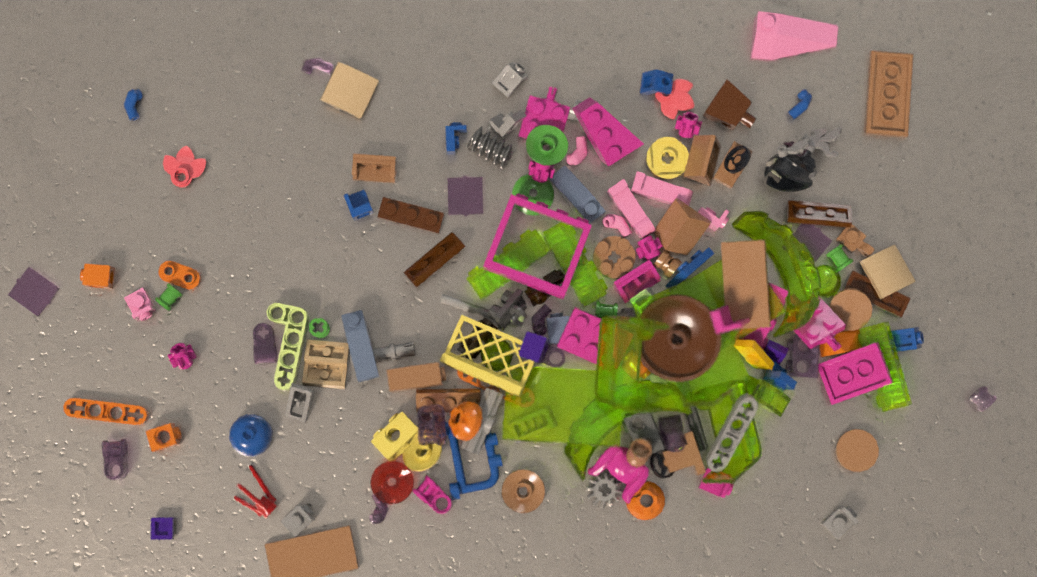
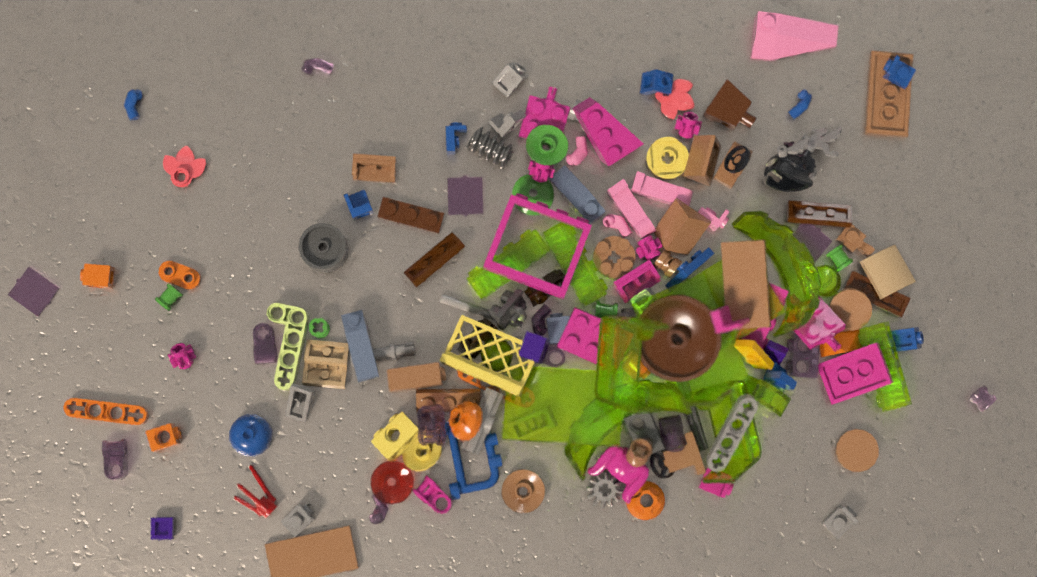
bright pink bracket [124,287,156,321] -> none
tan slope [320,62,379,119] -> none
none -> dark grey wheel [298,223,349,273]
none -> blue bracket [883,55,916,89]

